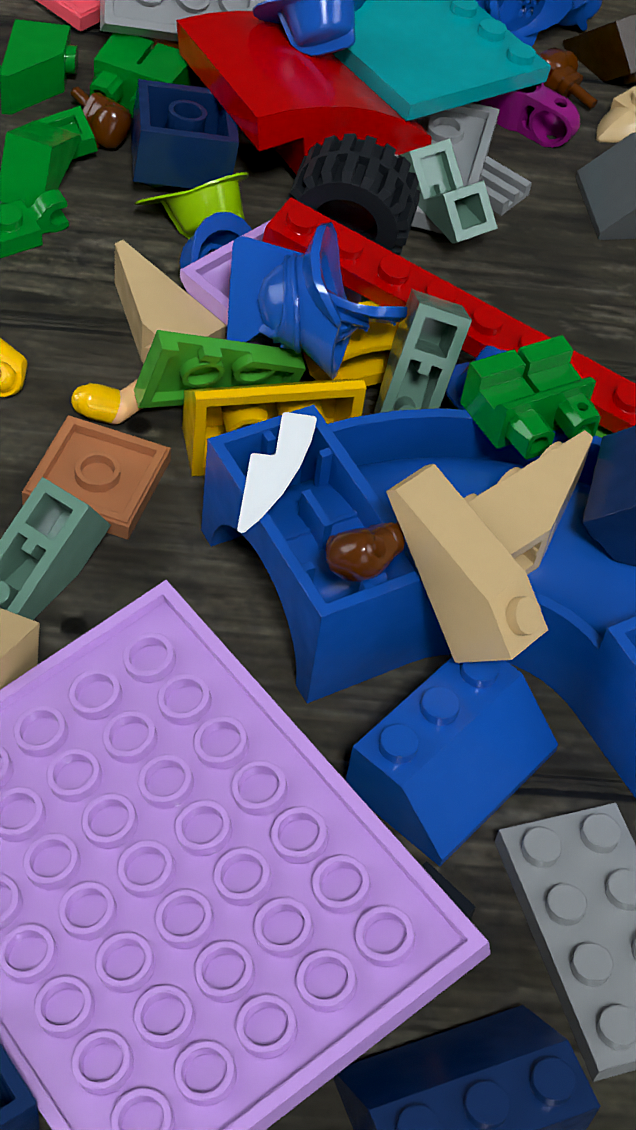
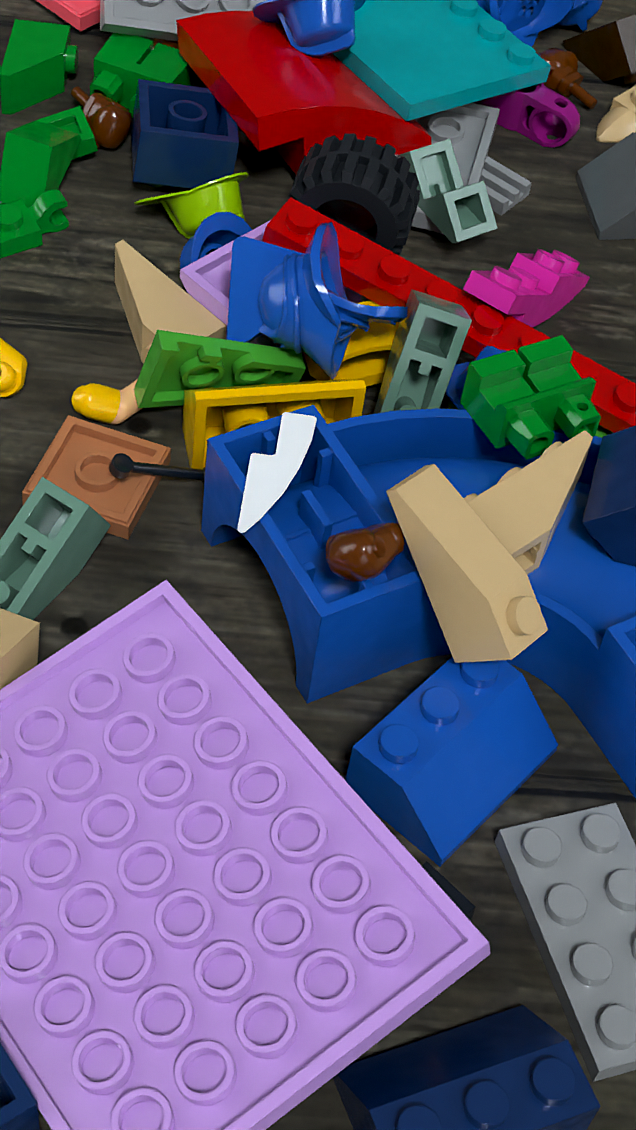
none -> black hinge [109,453,206,484]
none -> dark pink slope [463,249,590,328]

